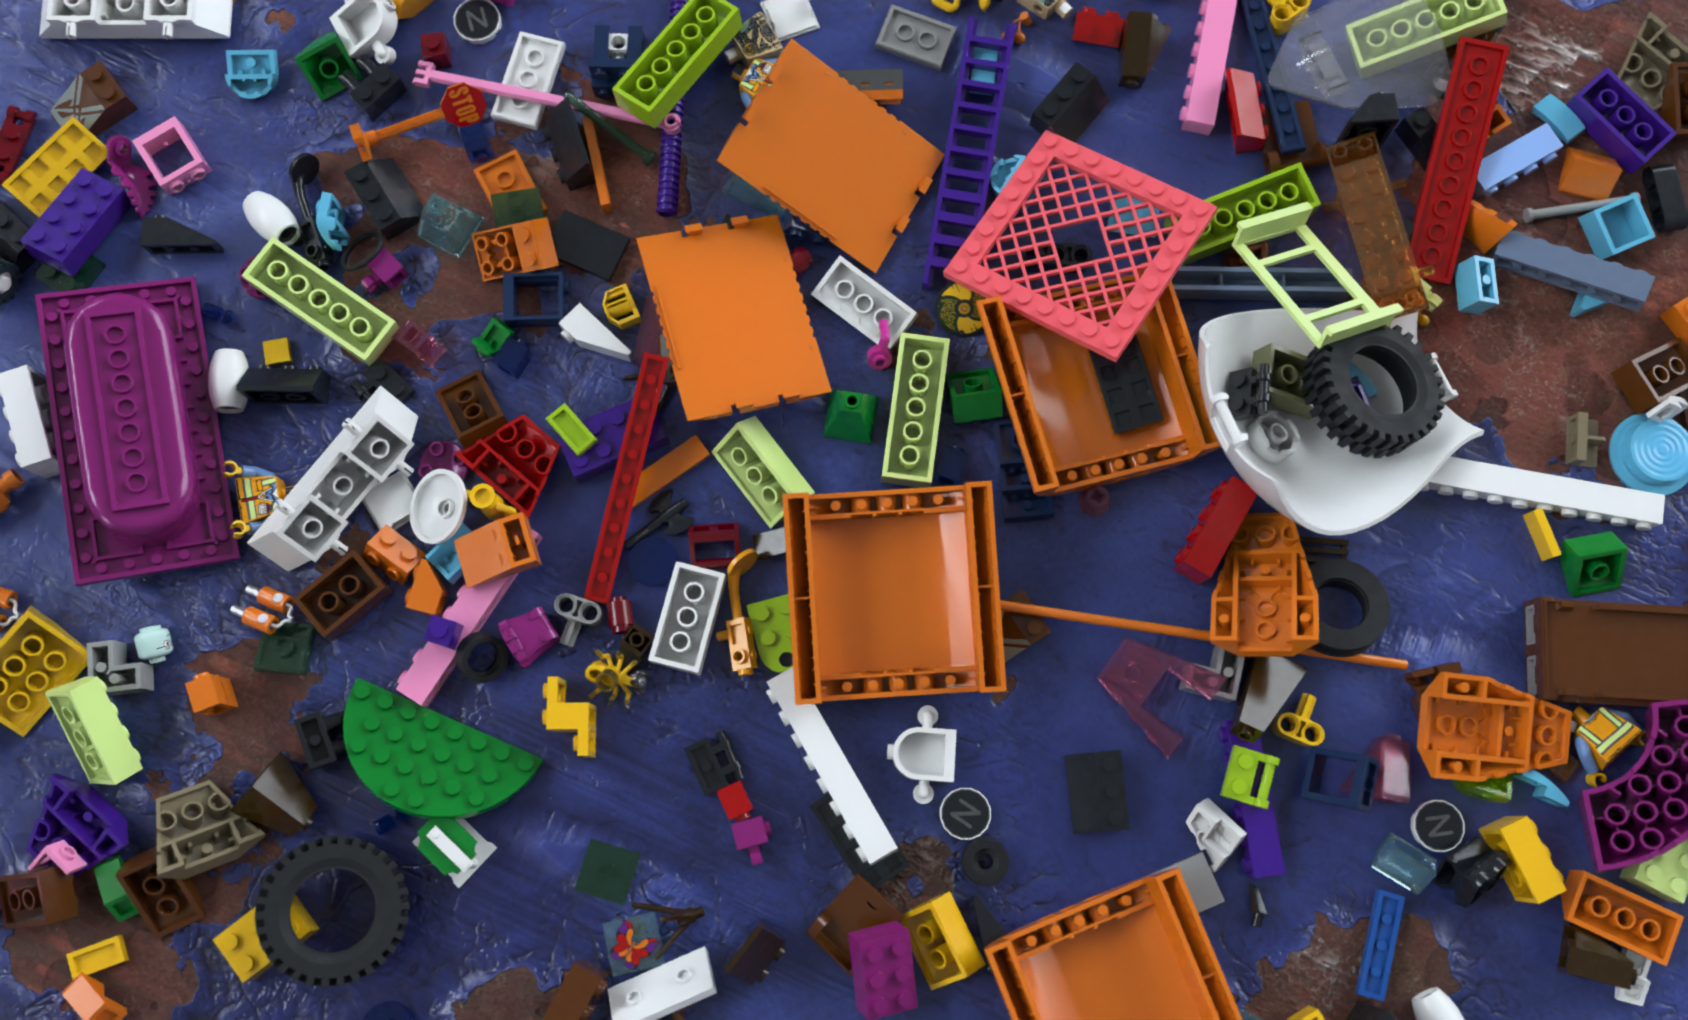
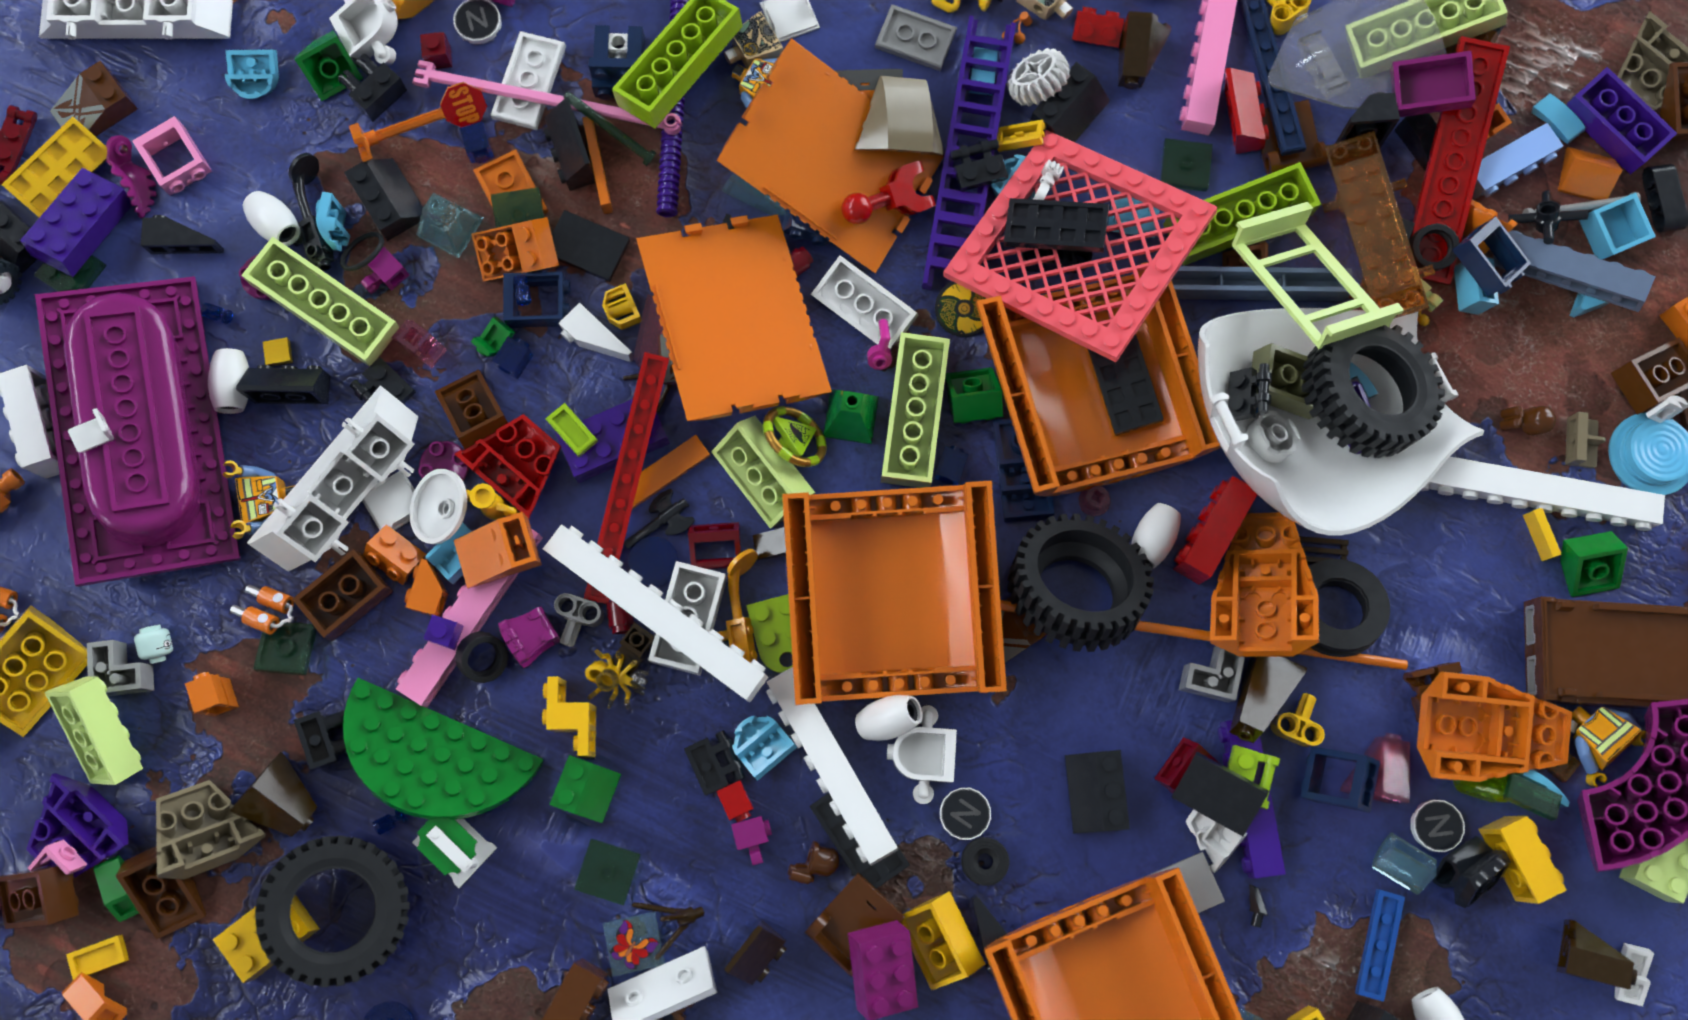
clear pink wing [1097,637,1227,759] -> none
orange slope [1561,870,1684,967] -> none
none -> white bracket [68,408,114,453]
none -> clear blue piece [514,275,532,306]
none -> white brick [543,524,768,702]
none -> green slope [549,755,622,823]
none -> medium azure slope [732,716,797,781]
none -> piece [763,406,827,467]
none -> reddish brown piece [788,841,839,884]
none -> red piece [841,161,936,225]
none -> dark tan wedge [854,76,945,156]
none -> white piece [855,695,922,741]
none -> black plate [950,139,1008,192]
none -> yellow tile [997,119,1046,152]
none -> black plate [1004,198,1109,253]
none -> white gear [1006,48,1070,107]
none -> black tyre [1007,514,1154,652]
none -> white piece [1033,160,1064,200]
none -> white piece [1131,503,1181,569]
none -> dark red tile [1154,737,1220,793]
none -> clear green plate [1160,138,1213,192]
none -> black tile [1172,752,1269,837]
none -> magenta piece [1390,51,1476,117]
none -> black tyre [1407,223,1459,272]
none -> dark blue window [1452,216,1531,297]
none -> reddish brown piece [1500,406,1556,436]
none -> clear green tile [1503,774,1562,821]
none -> black bar [1508,190,1588,245]

